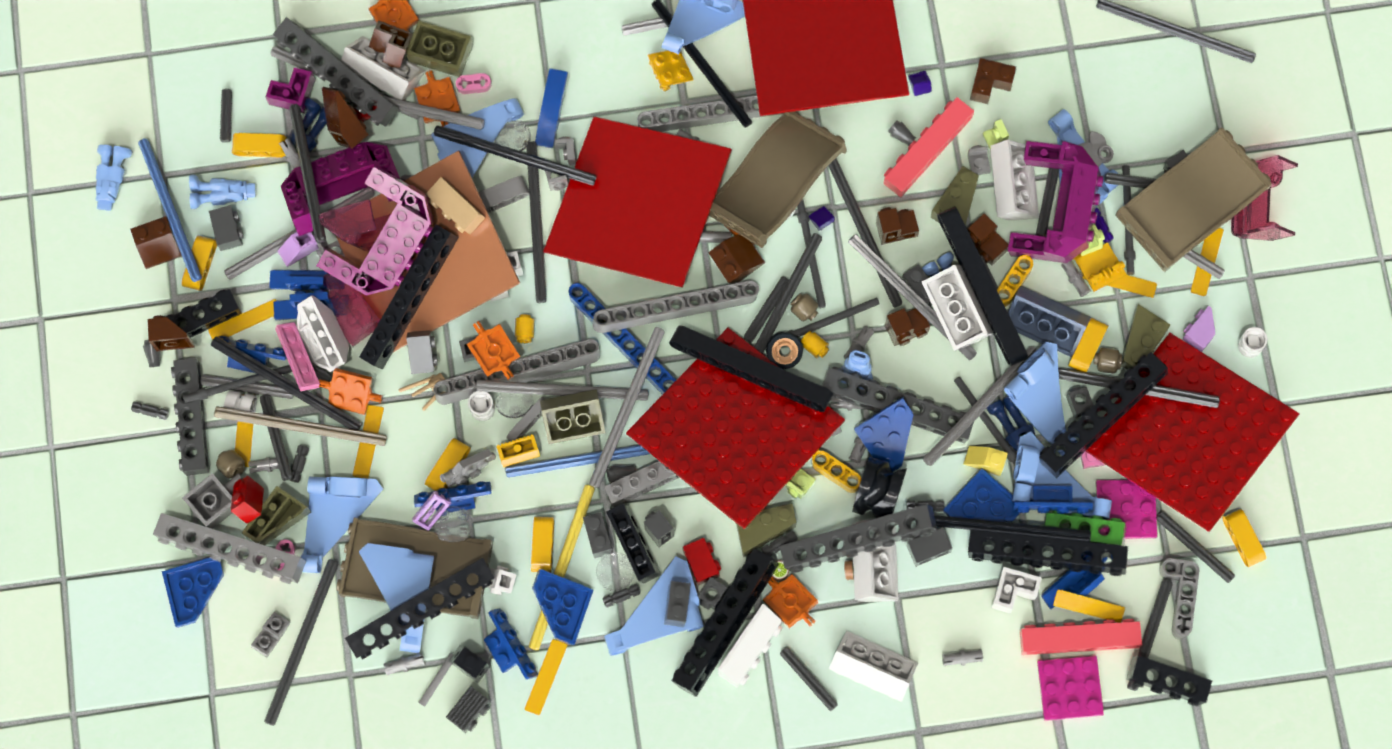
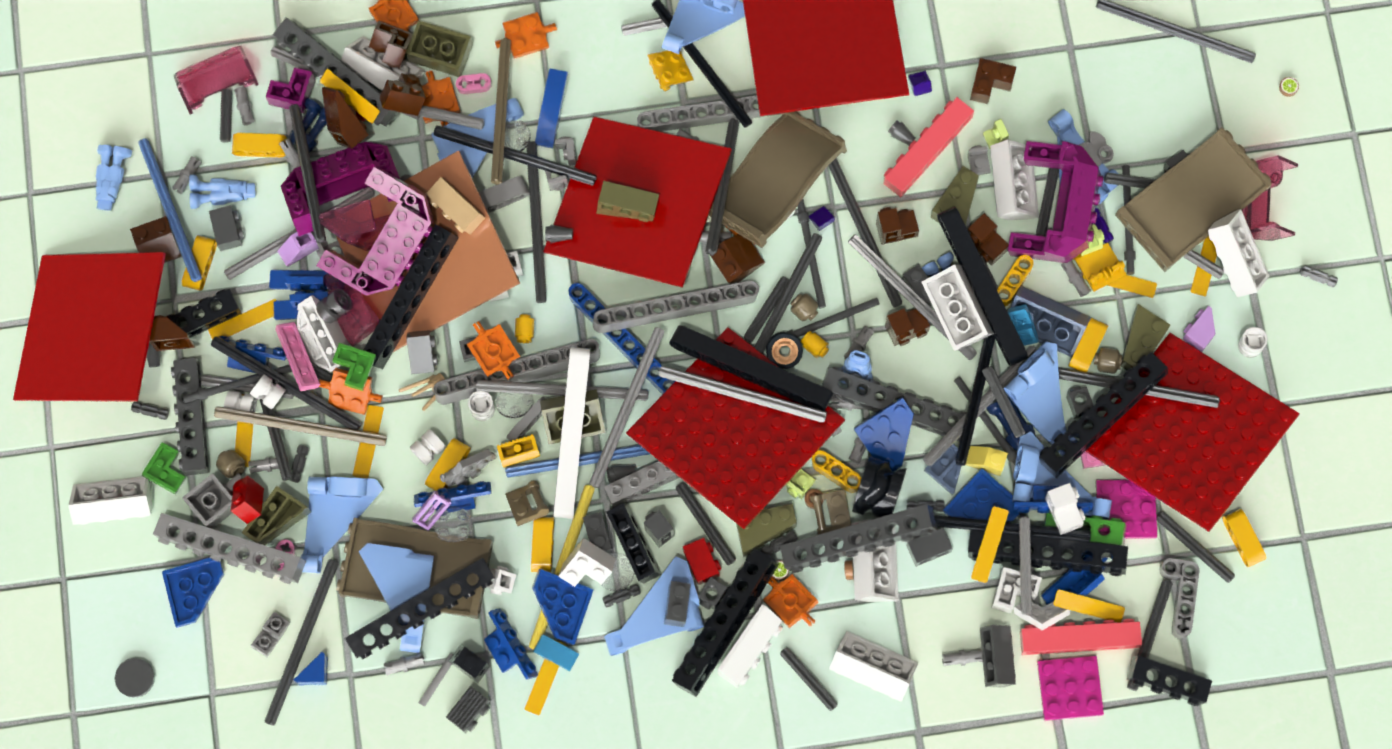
none -> red baseplate [13,252,166,402]
none -> white slope [68,476,152,525]
none -> dark grey tile [114,658,154,698]
none -> bright green plate [142,442,186,495]
none -> light grey pin [172,156,201,194]
none -> clear pink windscreen [173,46,259,115]
none -> light grey pin [234,87,254,125]
none -> white wheel [249,374,286,410]
none -> blue slope [294,652,328,685]
none -> flat silver wheel [316,289,353,323]
none -> yellow sticker [320,69,380,123]
none -> bright green plate [333,343,376,391]
none -> reddish brown brick [380,73,426,116]
none -> white wheel [409,429,446,466]
none -> dark tan axle [491,38,511,185]
none -> orange plate [495,12,557,59]
none -> dark tan plate [505,481,549,526]
none -> dark azure slope [533,635,579,671]
none -> dark grey cone [545,224,573,243]
none -> white beam [553,347,590,519]
none -> white brick [559,538,616,586]
none -> olive wedge [597,181,659,222]
none -> light grey axle [659,366,827,423]
none -> dark grey axle [676,482,736,566]
none -> dark grey axle [705,118,740,256]
none -> medium nougat tile [805,489,824,509]
none -> dark tan plate [810,489,851,535]
none -> sand blue wing [924,444,961,495]
none -> black axle [956,334,995,466]
none -> yellow sticker [971,506,1009,583]
none -> dark grey brick [980,625,1016,688]
none -> dark grey axle [982,366,1025,438]
none -> dark azure slope [1008,304,1039,346]
none -> white plate [1014,601,1070,630]
none -> light grey axle [1019,517,1032,615]
none -> white brick [1046,483,1085,535]
none -> white slope [1208,209,1269,297]
none -> tile [1279,77,1299,97]
none -> axle [1300,265,1338,287]

